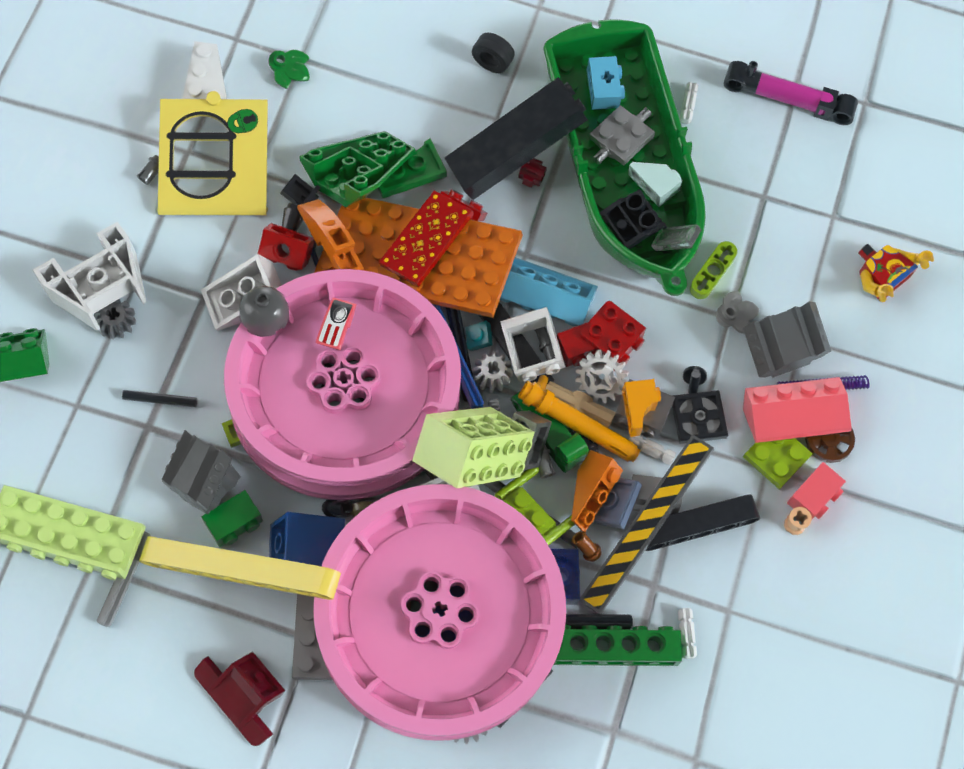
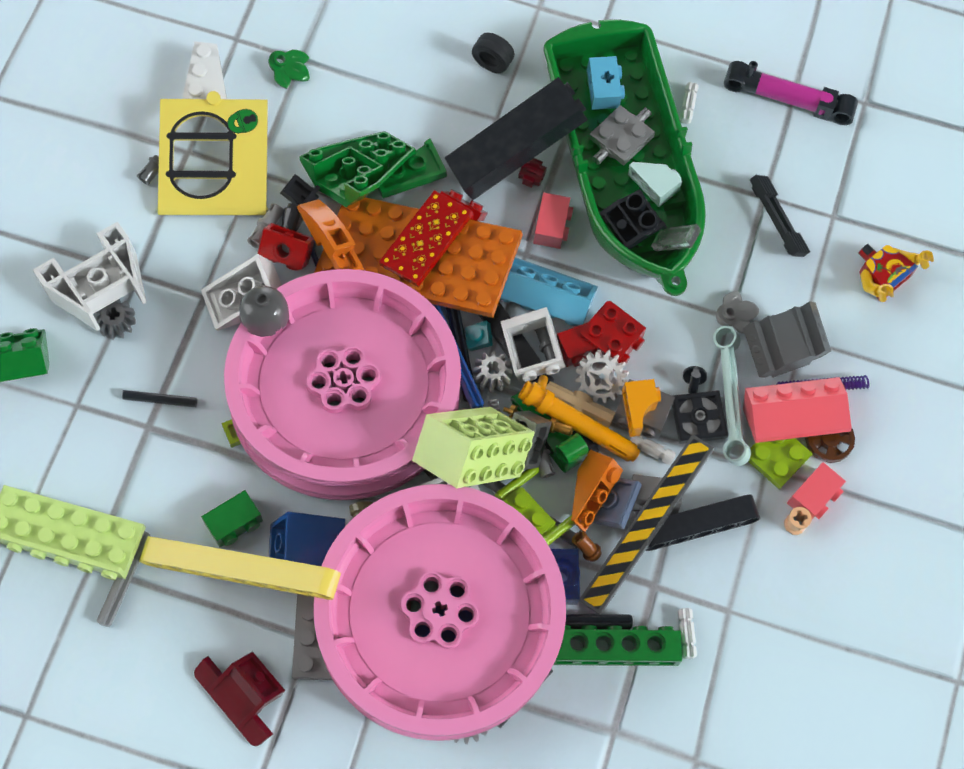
dark grey slope [162,430,241,514] -> none
slope [315,297,357,351] -> none
black pin [322,499,353,517] -> none
lime beam [690,241,737,299] -> none
none -> light grey pin [247,204,284,249]
none -> pearl gold piece [503,404,573,436]
none -> coral brick [533,192,573,249]
none -> light aqua piece [713,326,751,466]
none -> black container [750,174,810,257]

